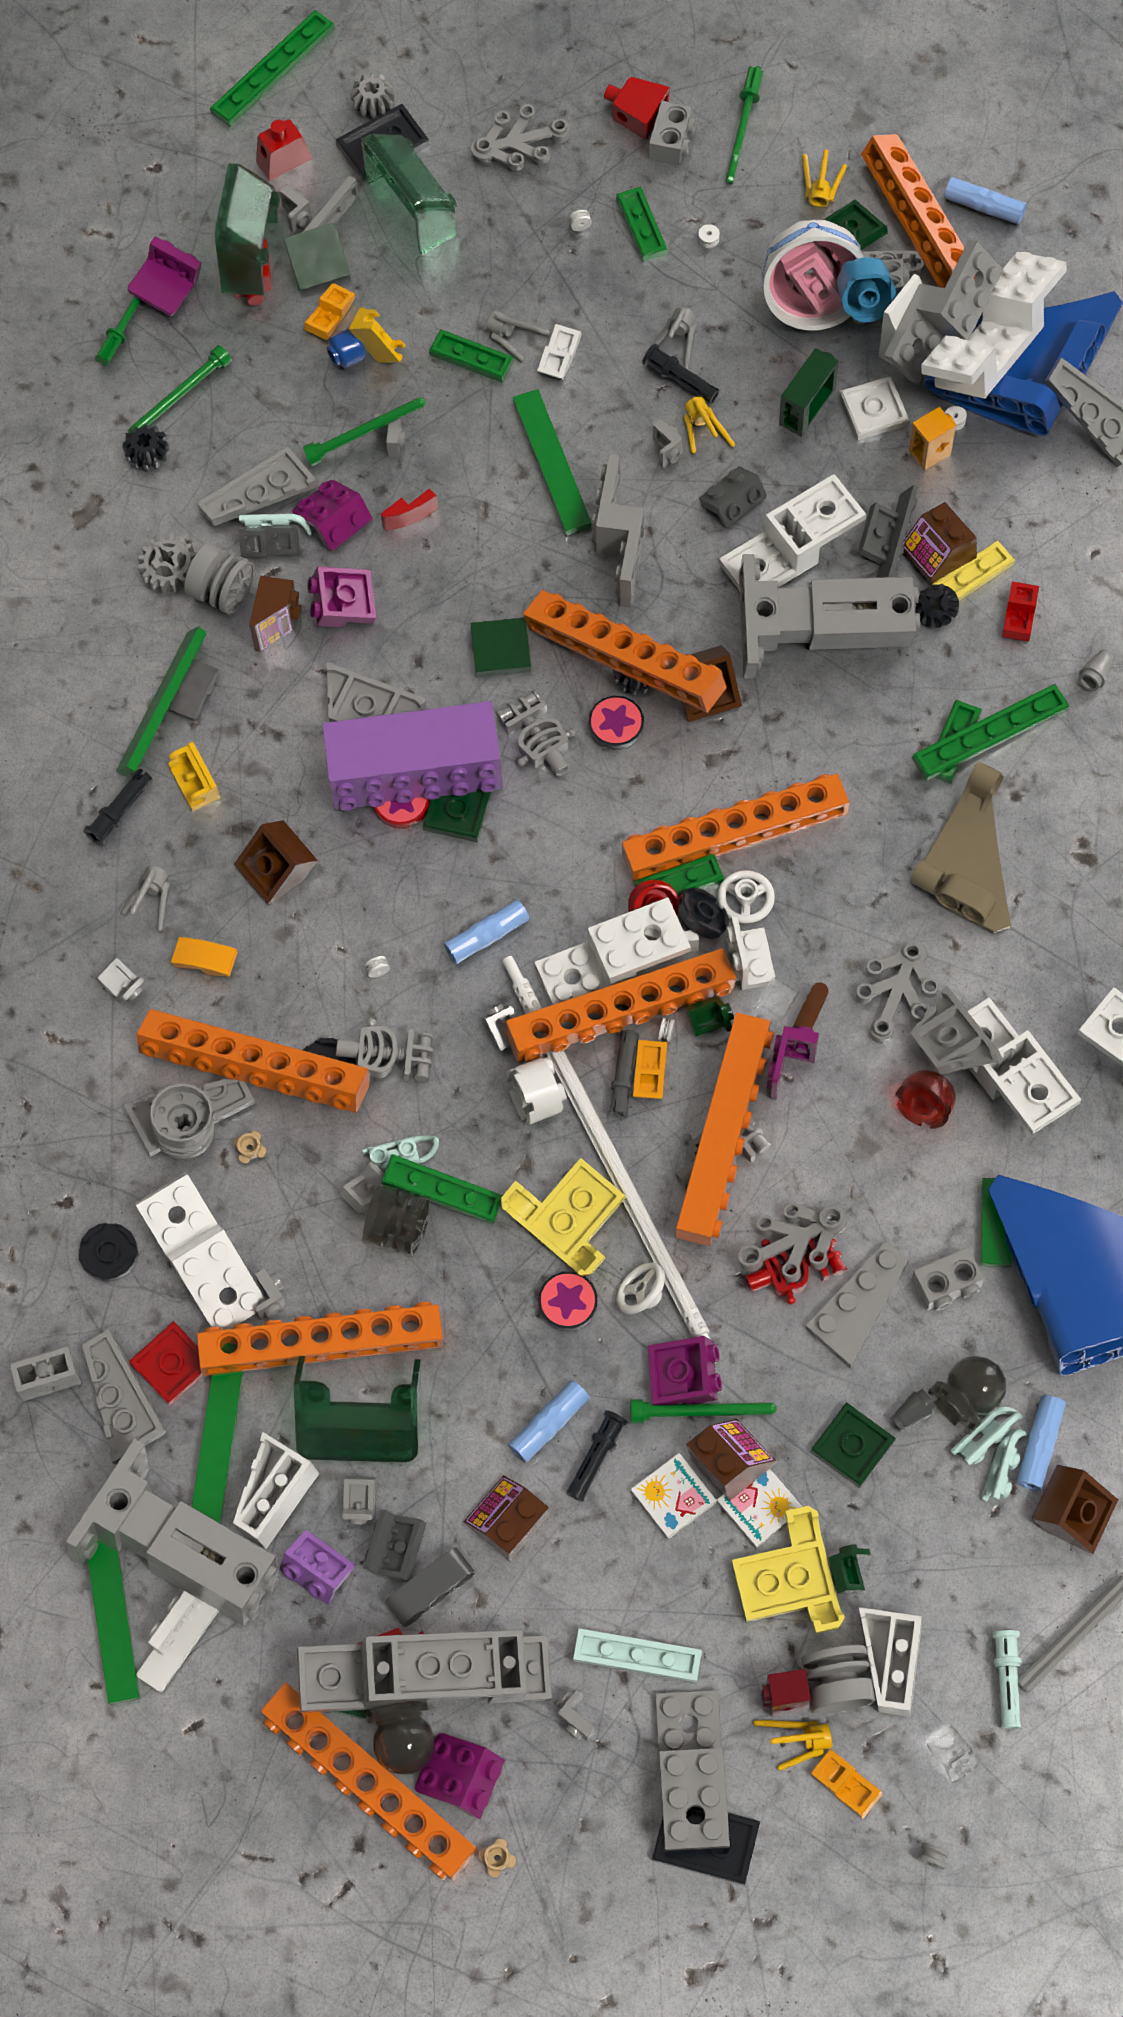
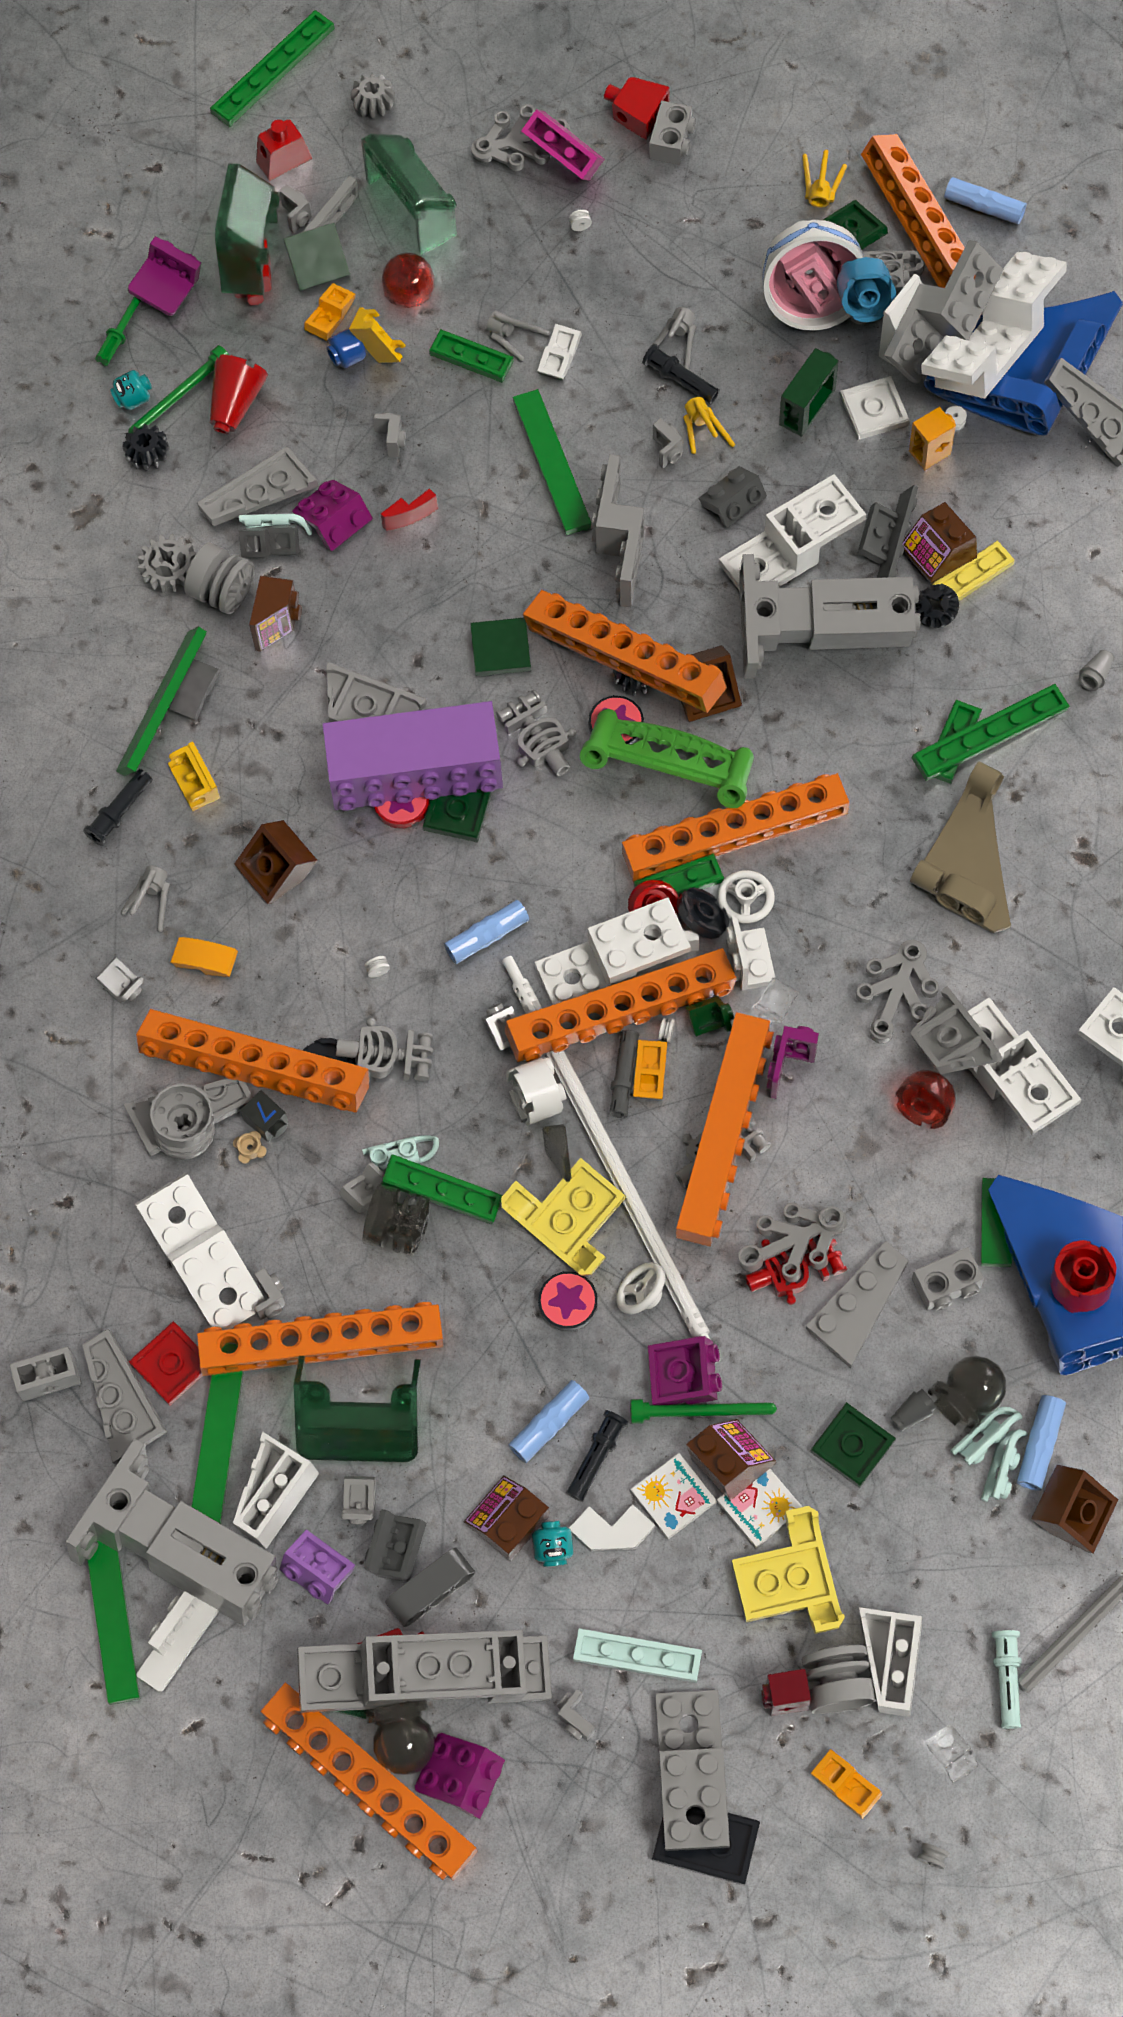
black tile [78,1223,139,1282] -> none
green piece [303,397,426,467] -> none
magenta plate [307,566,376,628] -> none
black tile [336,104,430,181] -> none
tan plate [479,1839,516,1878] -> none
green tile [616,186,668,262] -> none
white piece [698,224,720,248] -> none
green piece [726,66,764,184] -> none
yellow plant [753,1720,832,1771] -> none
reddish brown bar [793,982,829,1029] -> none
dark green bracket [828,1544,871,1594] -> none
red slope [1002,581,1039,642] -> none
none -> teal head [110,370,152,410]
none -> red cone [210,354,268,434]
none -> pearl dark grey brick [240,1090,289,1142]
none -> clear red cylinder [382,252,435,308]
none -> dark pink brick [521,109,605,181]
none -> teal head [532,1521,574,1567]
none -> clear smoke slope [542,1124,572,1182]
none -> white tile [569,1505,655,1552]
none -> bright green piece [580,709,754,808]
none -> red brick [1050,1240,1117,1313]

